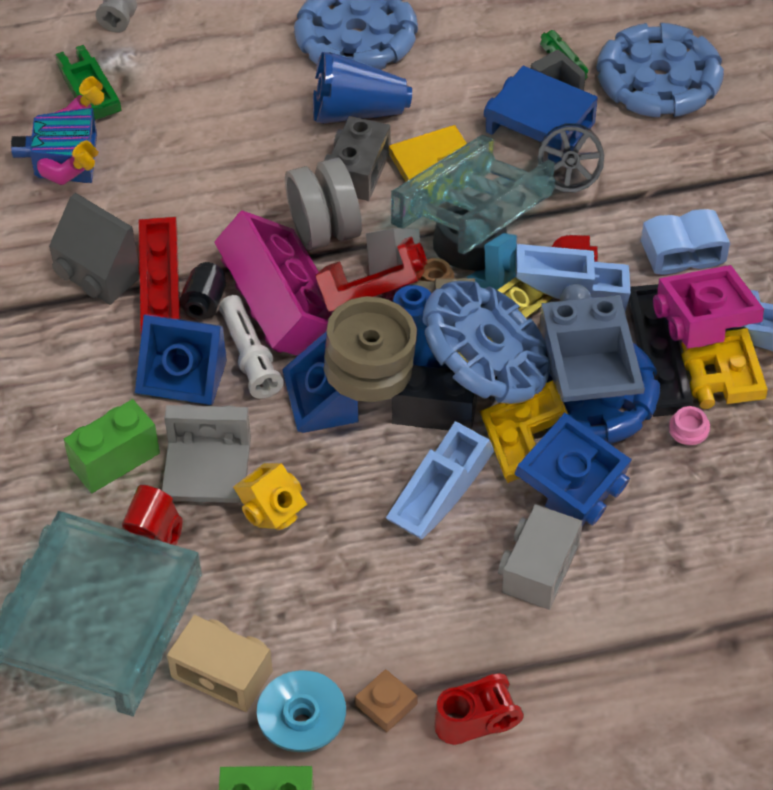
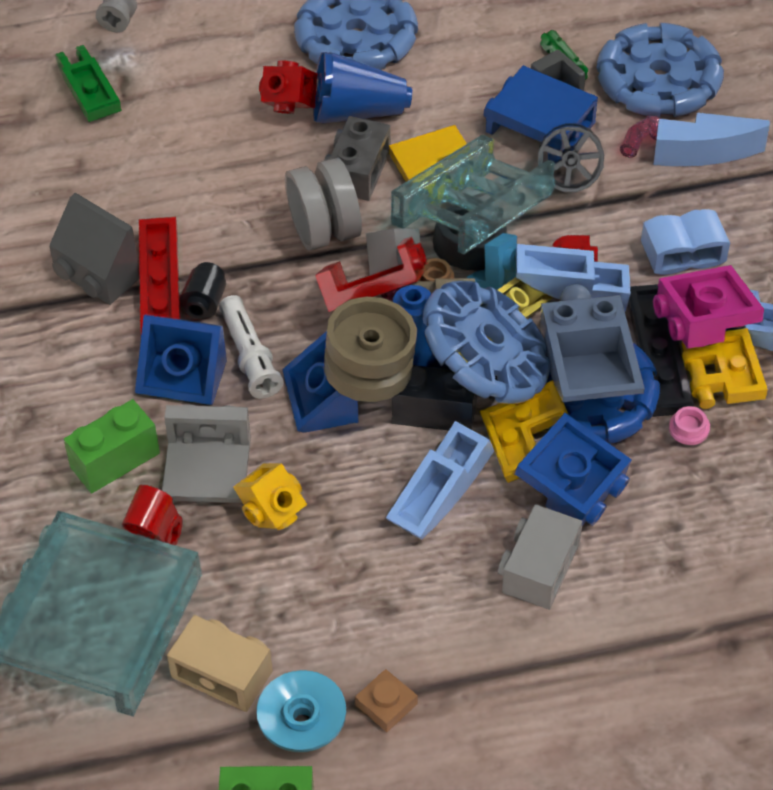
torso [11,76,104,185] -> none
dark pink slope [214,210,334,356] -> none
red piece [434,673,524,745] -> none
none -> red brick [259,60,318,114]
none -> clear pink arm [620,115,661,158]
none -> light blue slope [653,113,770,167]

